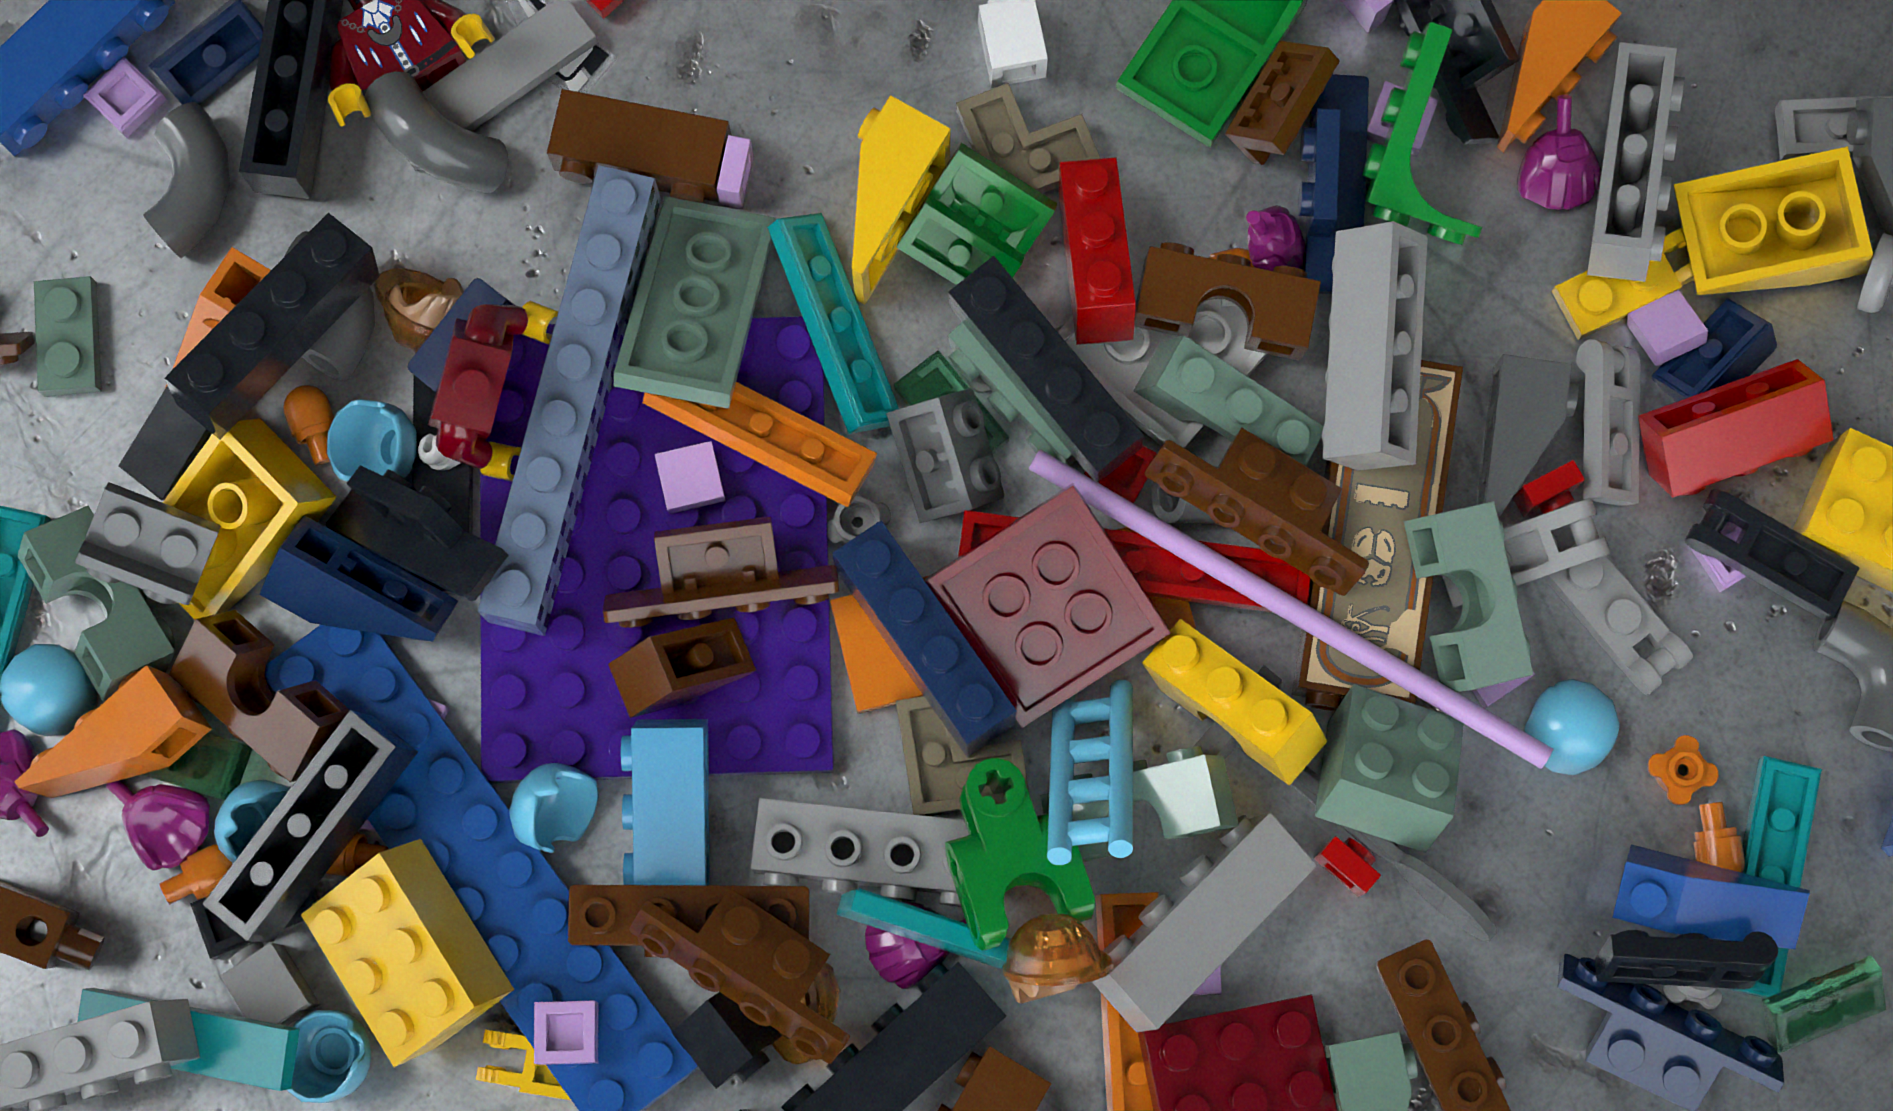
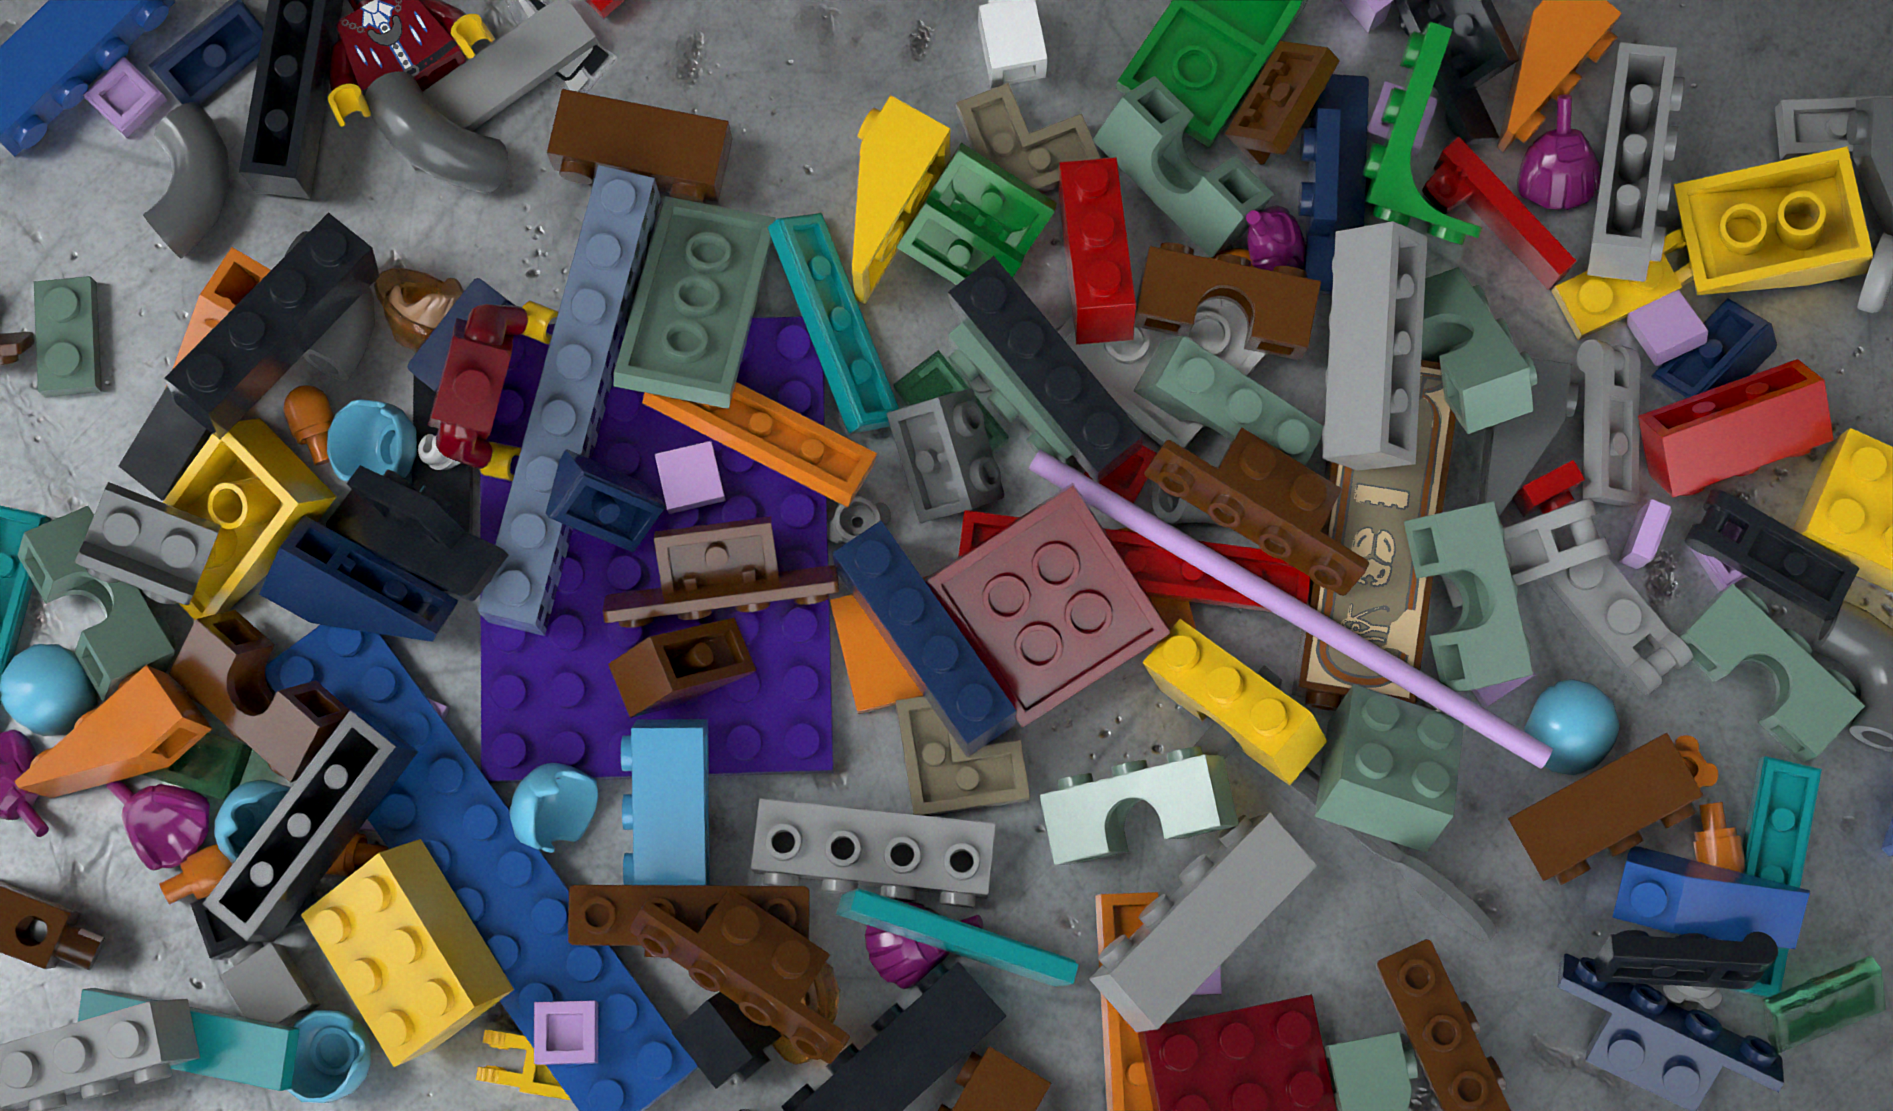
lavender tile [717,135,754,210] -> none
green piece [945,758,1095,950] -> none
clear orange piece [1001,913,1114,1004] -> none
medium azure bar [1047,679,1133,865] -> none
red plate [1313,836,1381,897] -> none
none -> dark blue slope [546,449,666,552]
none -> sand green arch [1092,76,1275,259]
none -> sand green arch [1421,267,1538,434]
none -> red hinge [1422,137,1577,291]
none -> reddish brown brick [1508,733,1704,885]
none -> lavender tile [1619,499,1672,570]
none -> sand green arch [1678,584,1865,763]

